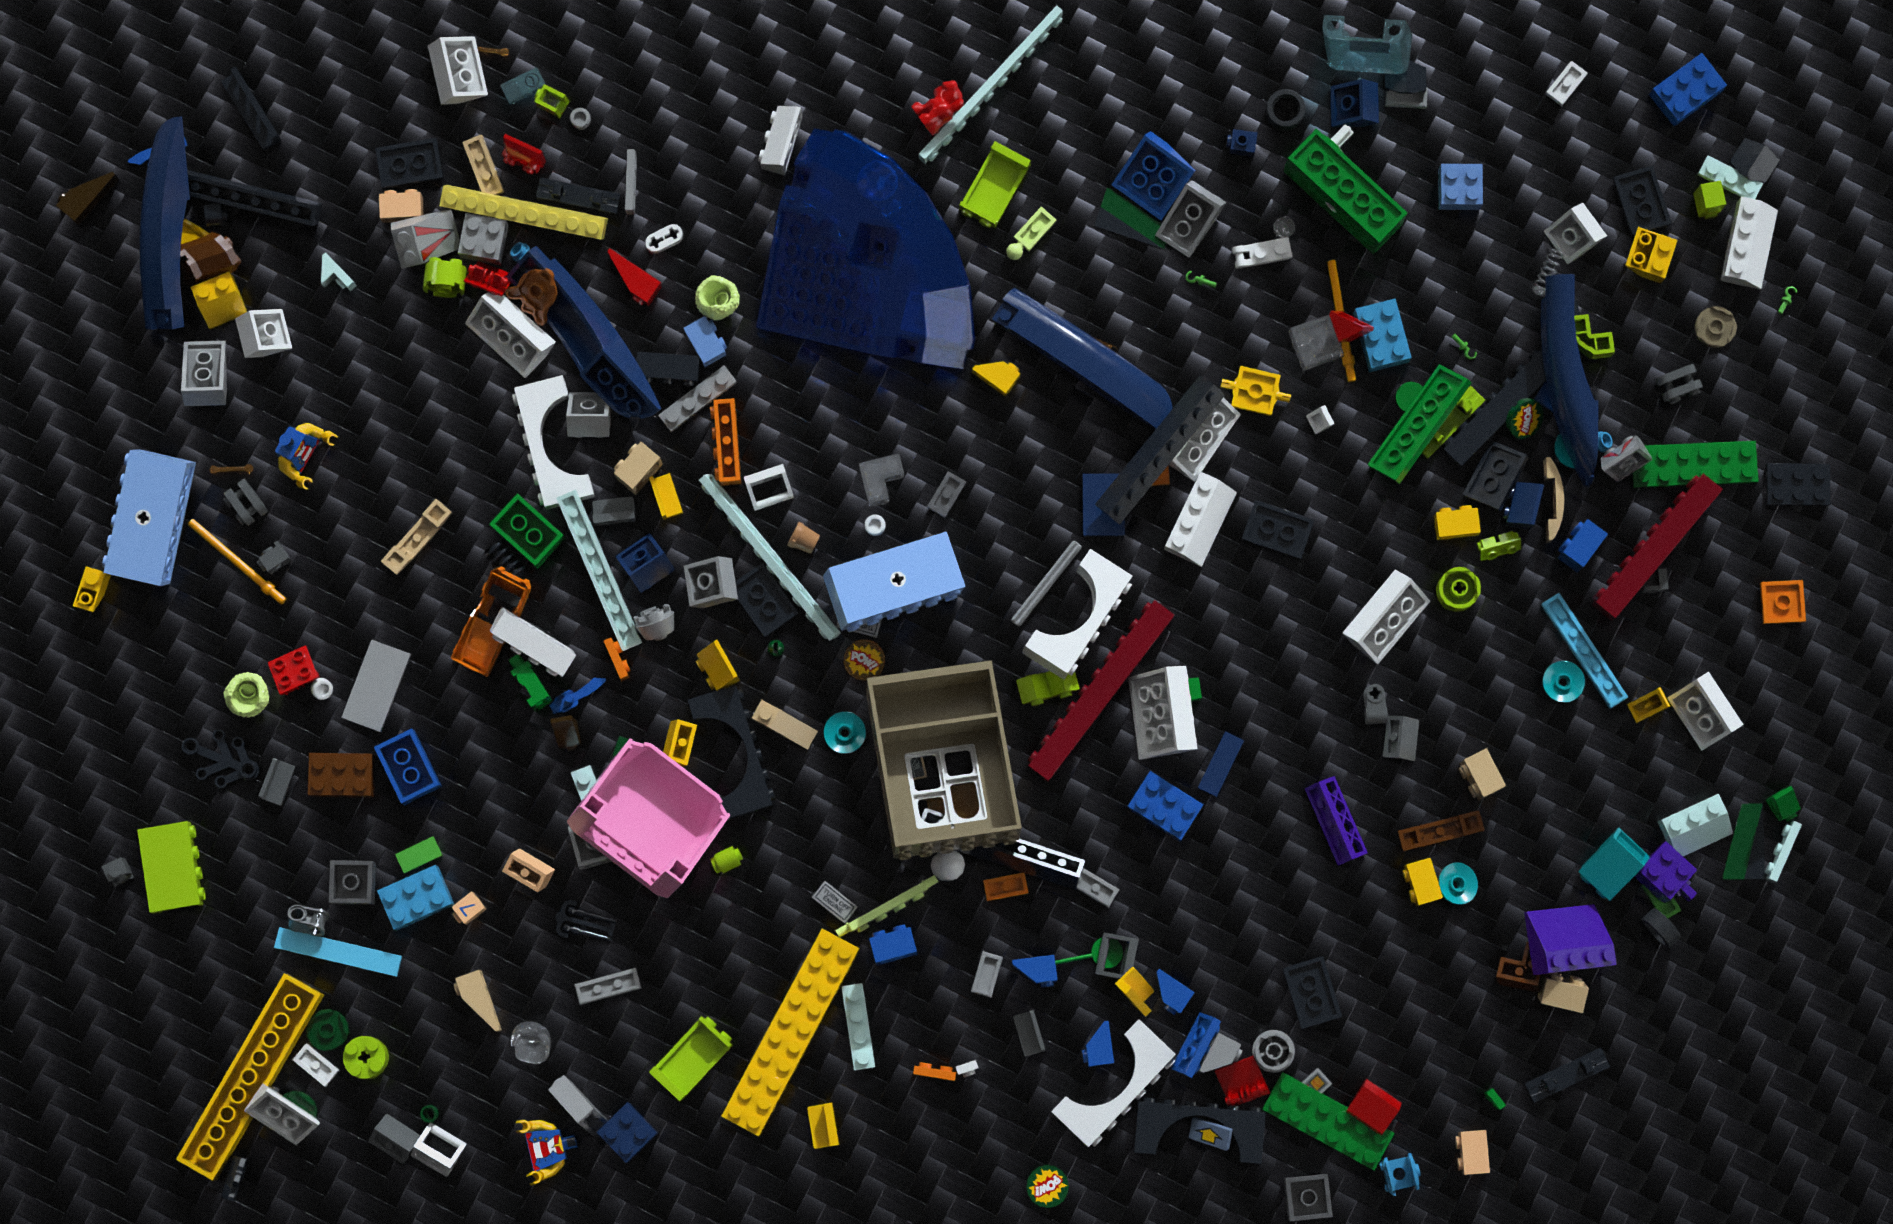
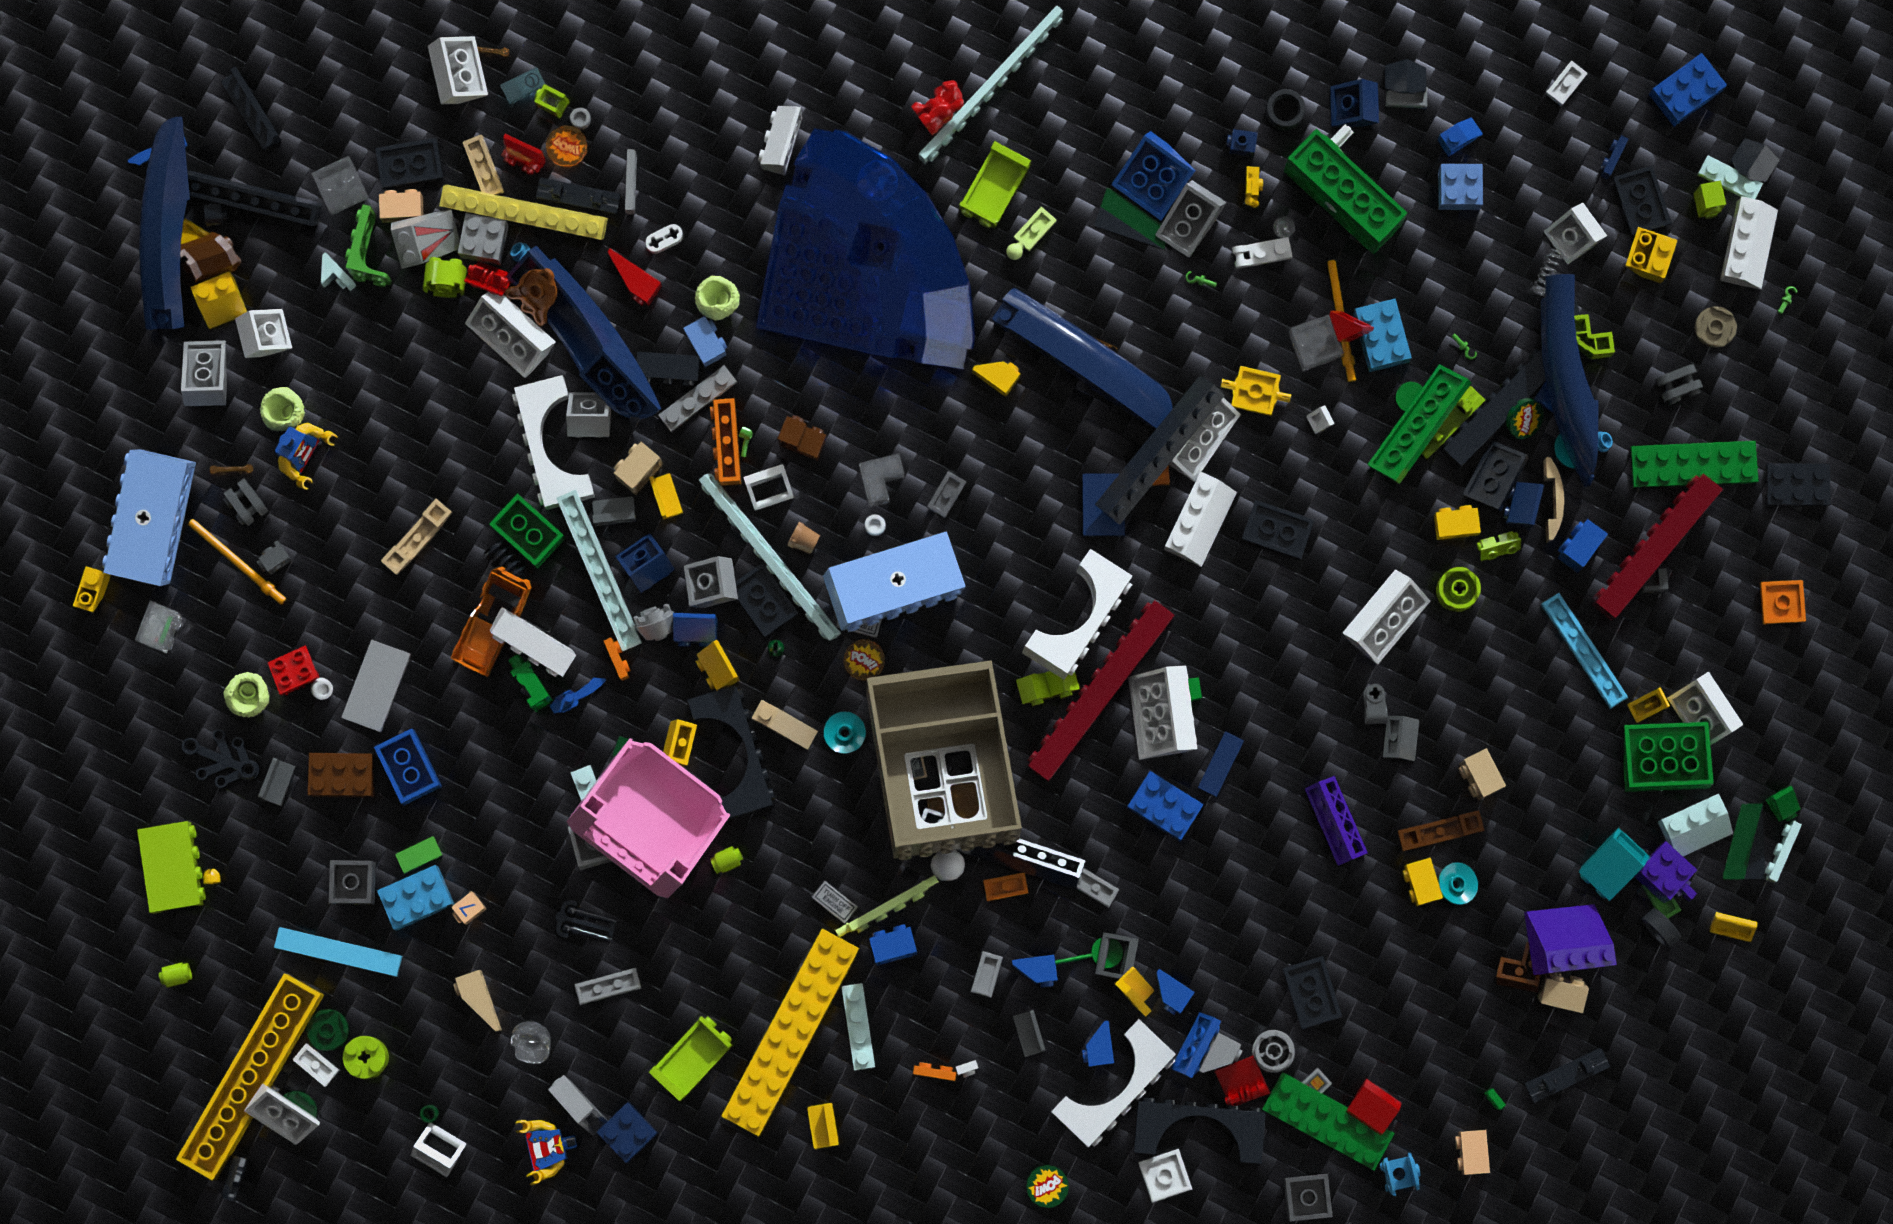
dark brown slope [56,172,119,225] -> none
dark grey brick [102,857,134,887] -> none
dark grey piece [288,905,330,937] -> none
dark grey panel [368,1114,420,1164] -> none
light nougat brick [502,849,555,892] -> none
dark brown slope [550,715,581,753] -> none
light grey axle [1011,541,1082,627] -> none
sand blue tile [1189,1117,1233,1151] -> none
clear light blue windscreen [1323,15,1413,74] -> none
teal dish [1543,661,1585,703] -> none
light grey slope [1601,436,1653,482] -> none
none -> clear slope [135,601,182,653]
none -> lime brick [159,962,192,988]
none -> yellow hinge [203,869,220,884]
none -> yellowish green hair [260,387,305,431]
none -> clear brick [311,156,369,215]
none -> bright green bracket [345,204,392,287]
none -> clear orange tile [546,125,587,167]
none -> blue slope [673,613,718,648]
none -> bright green hand [739,427,753,457]
none -> reddish brown brick [778,415,827,461]
none -> white tile [1138,1149,1192,1203]
none -> yellow piece [1245,166,1263,208]
none -> blue slope [1437,117,1483,157]
none -> dark blue plate [1600,135,1628,180]
none -> green slope [1624,722,1713,792]
none -> yellow plate [1710,912,1757,942]

